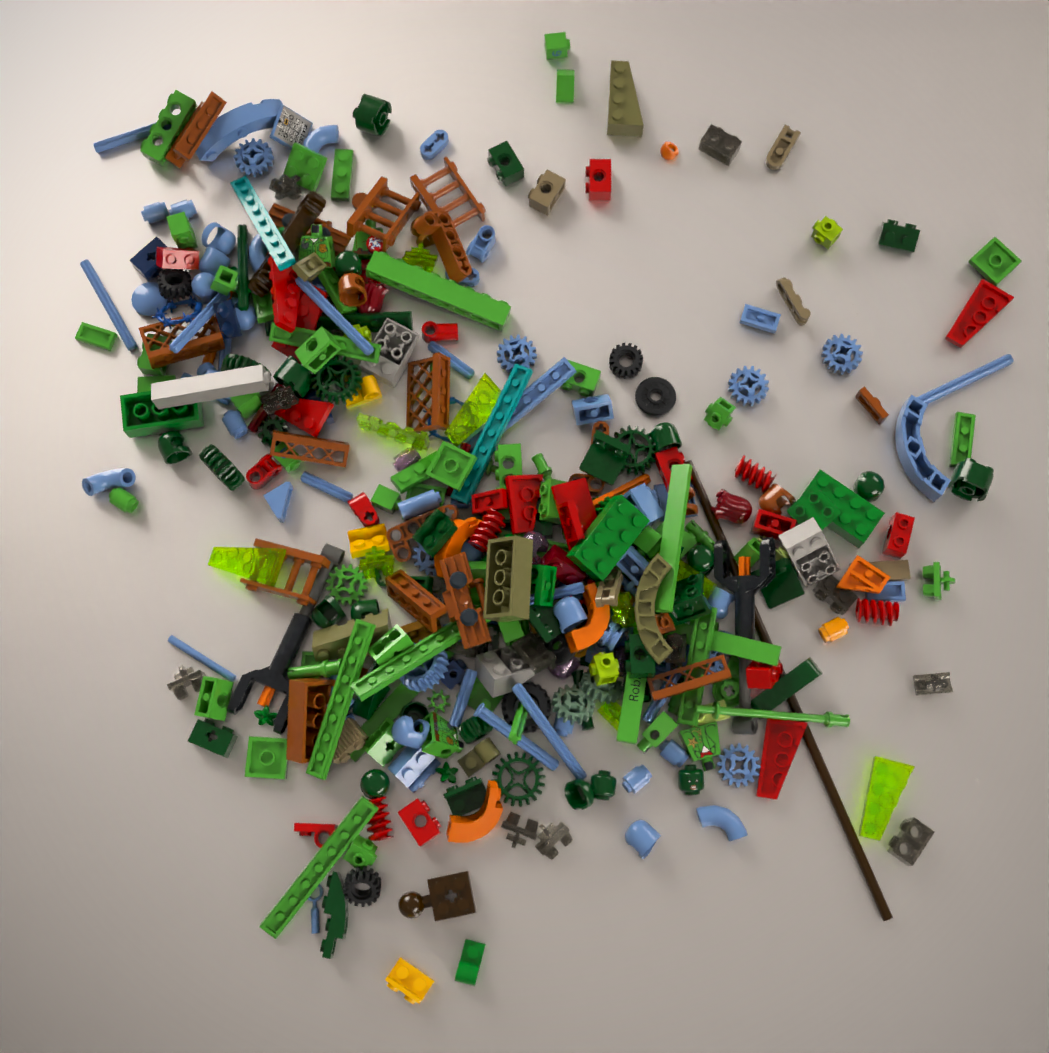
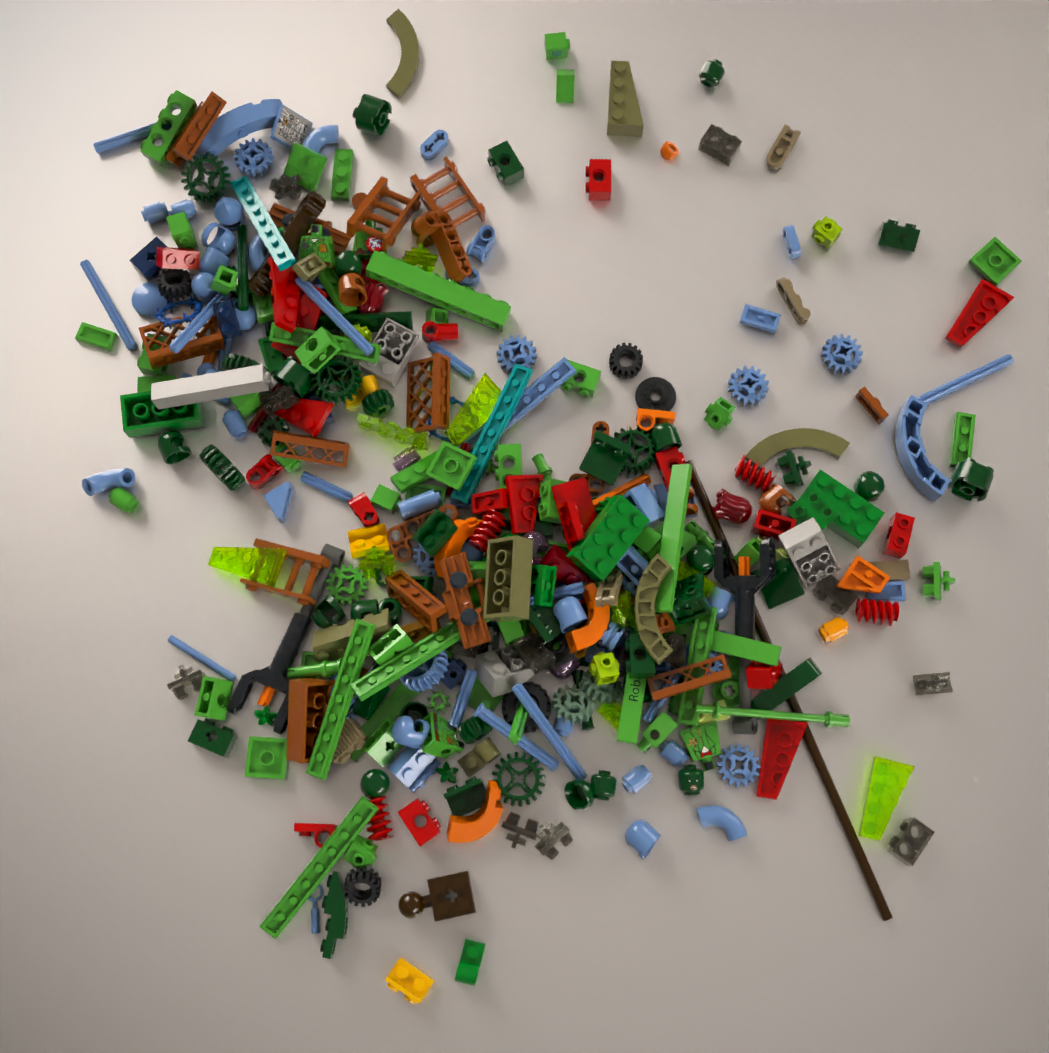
dark tan brick [528,169,566,216] -> none
medium blue brick [571,394,614,425] -> none
none -> dark green gear [181,153,231,203]
none -> medium blue helmet [214,196,246,231]
none -> green plate [258,336,284,374]
none -> dark green gear [361,388,395,419]
none -> dark green head [377,598,403,626]
none -> olive tile [386,8,419,99]
none -> bright green slope [425,306,448,324]
none -> orange plate [636,408,675,435]
none -> dark green head [699,59,725,88]
none -> olive tile [745,428,850,469]
none -> dark green hips [777,450,812,487]
none -> medium blue beam [782,225,801,259]

